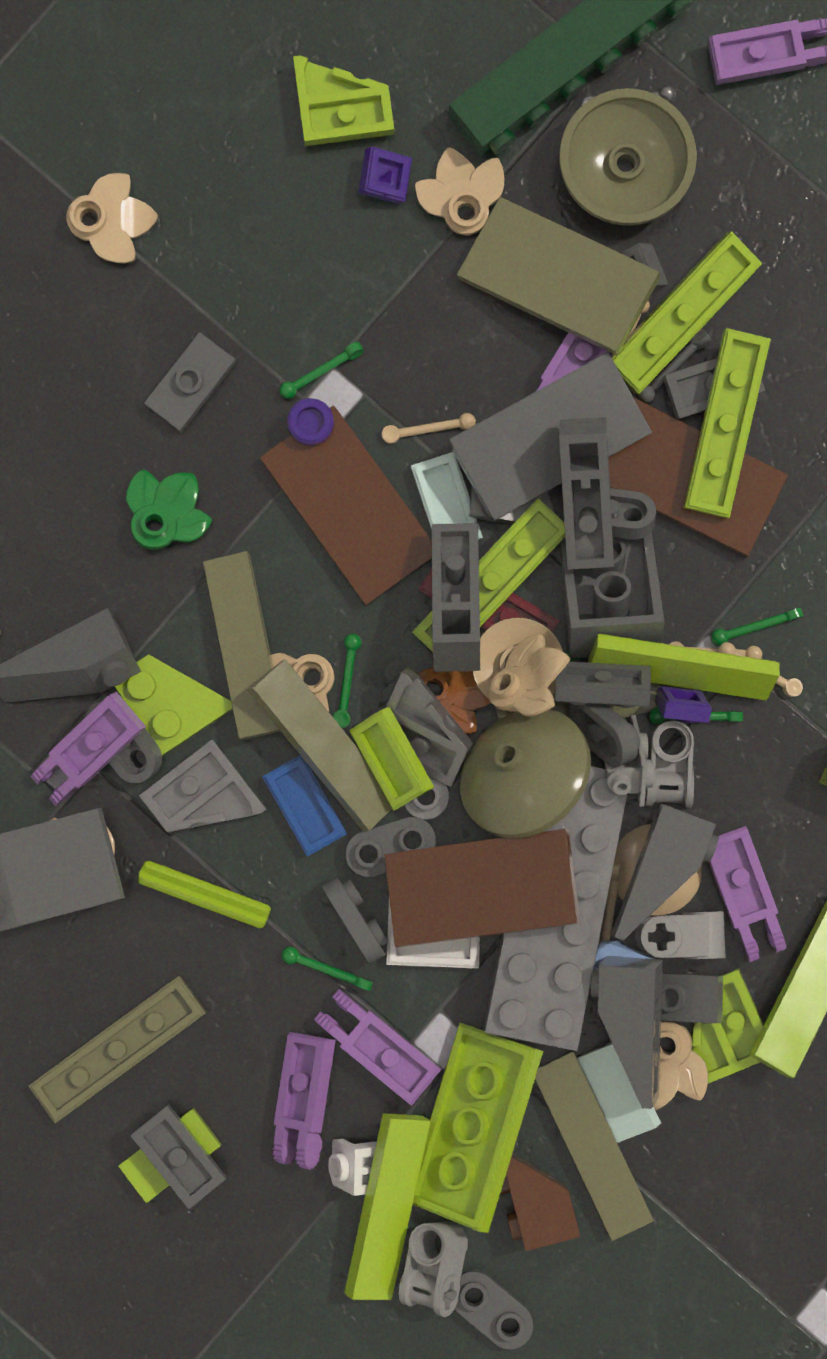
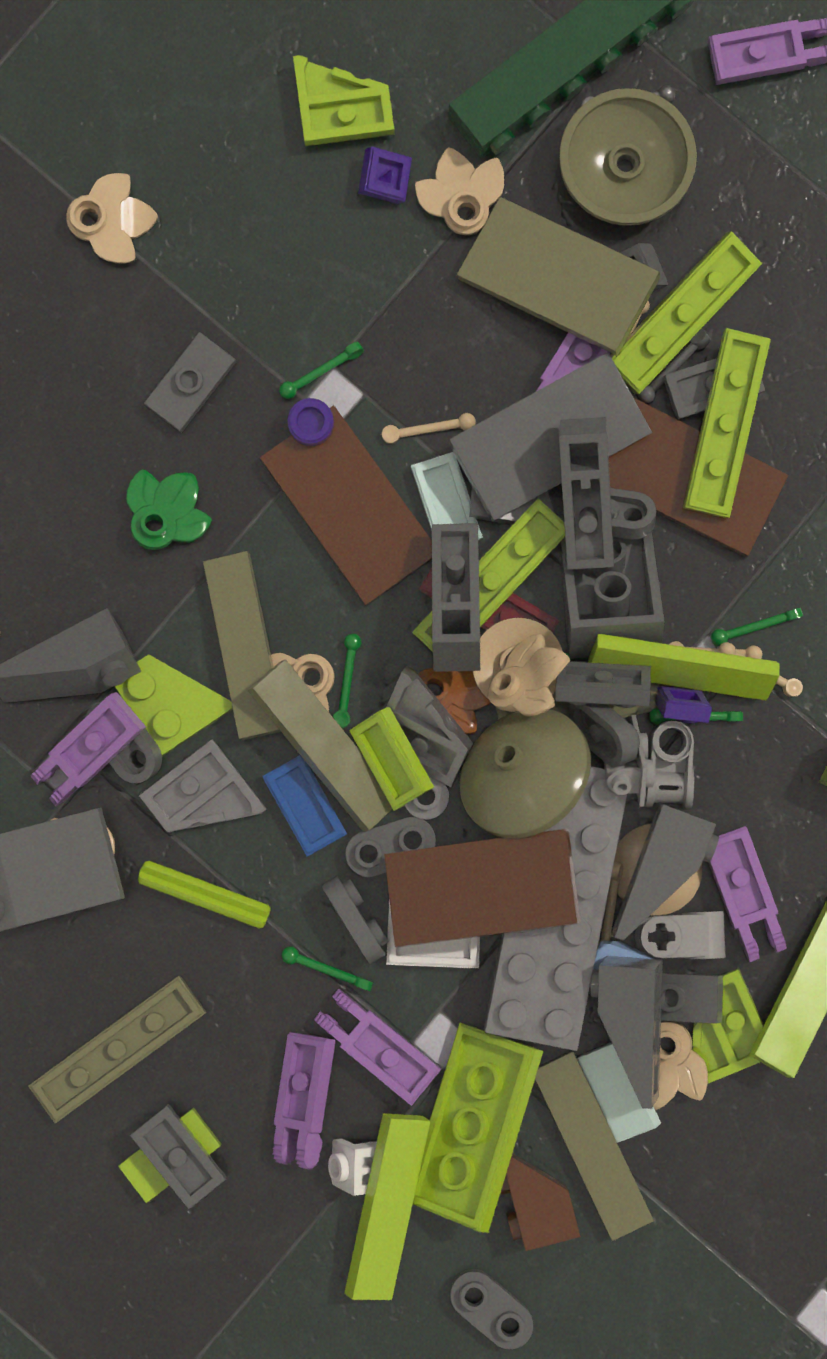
light grey piece [399,1221,468,1317] -> none

